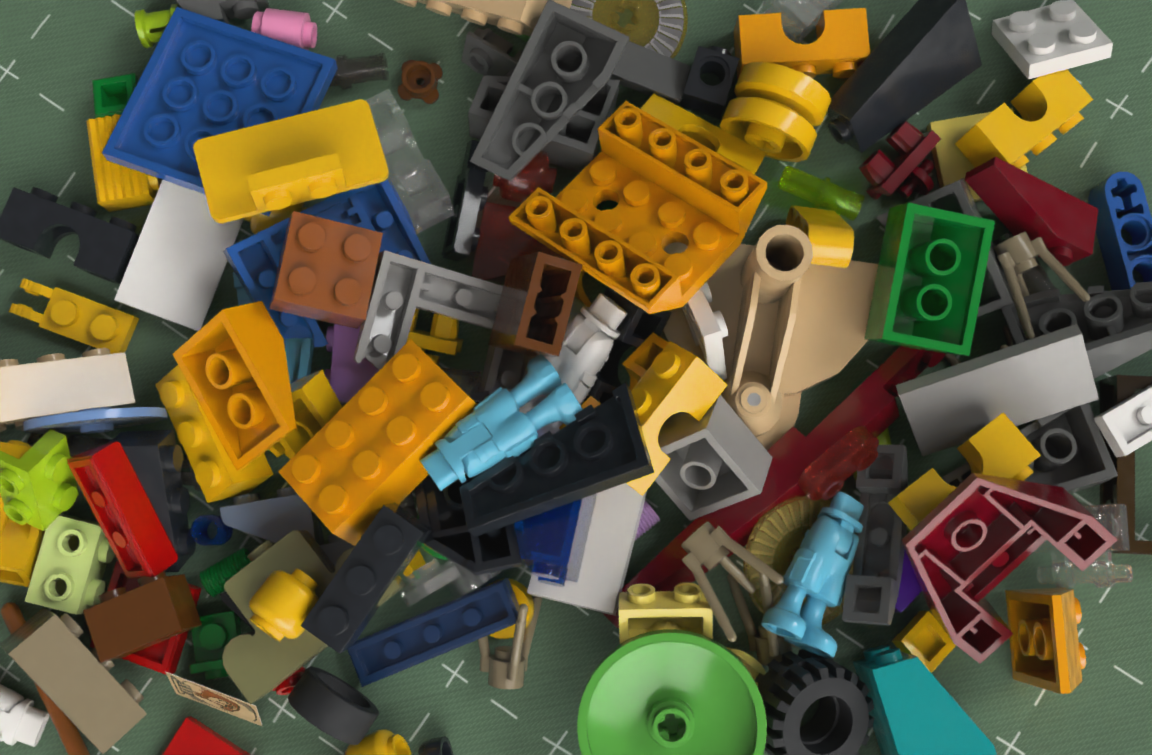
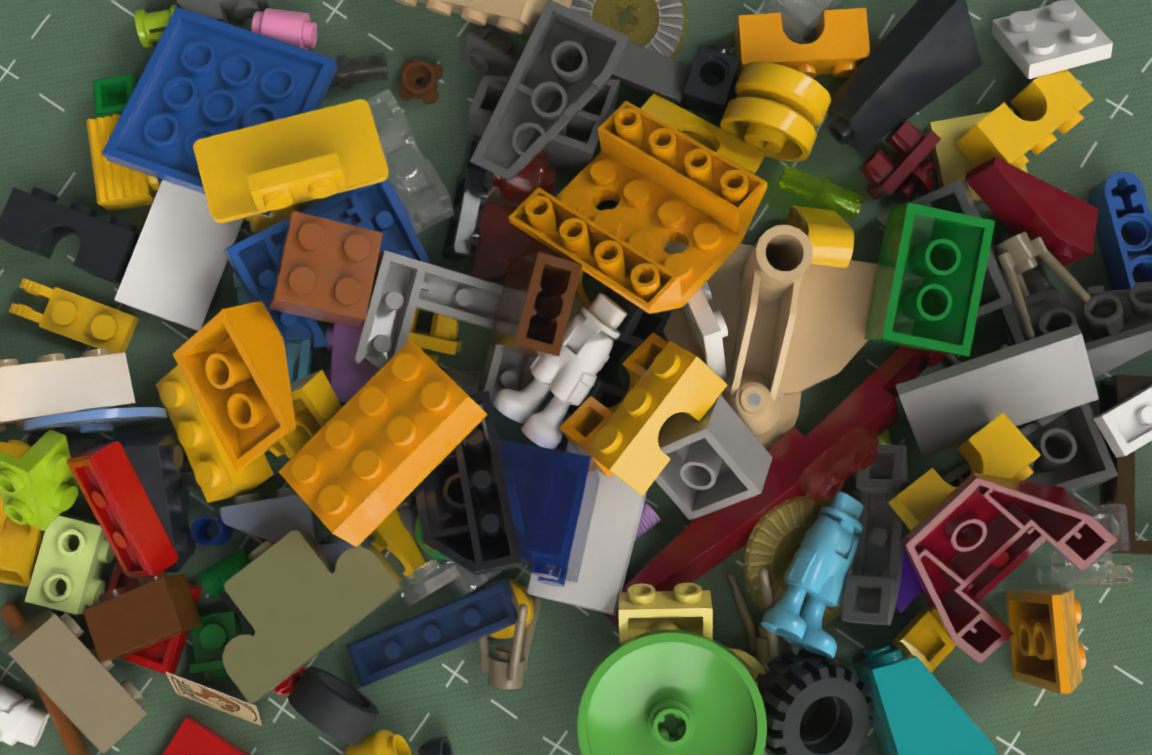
yellow head [249,568,319,642] -> none
black arch [301,502,433,654] -> none
medium azure piece [420,354,583,491] -> none
black wing [459,382,654,537] -> none
dark tan plant [681,521,784,642] -> none

